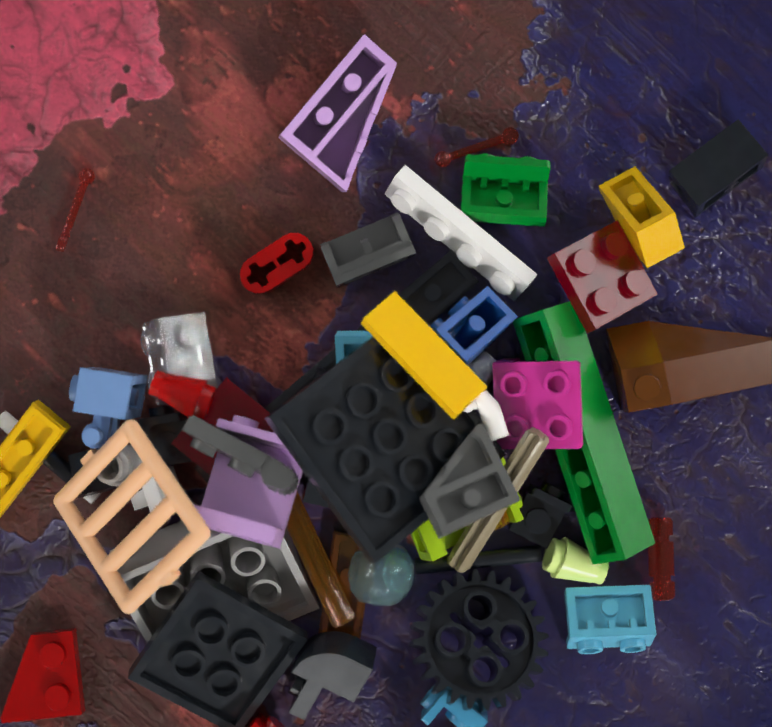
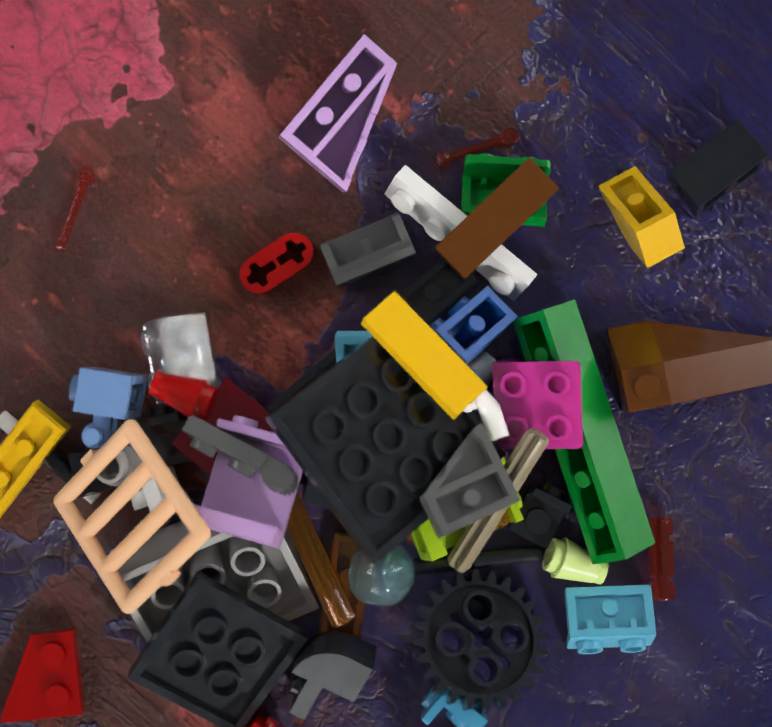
plate [547,220,658,333] -> none
none -> reddish brown tile [434,157,560,280]

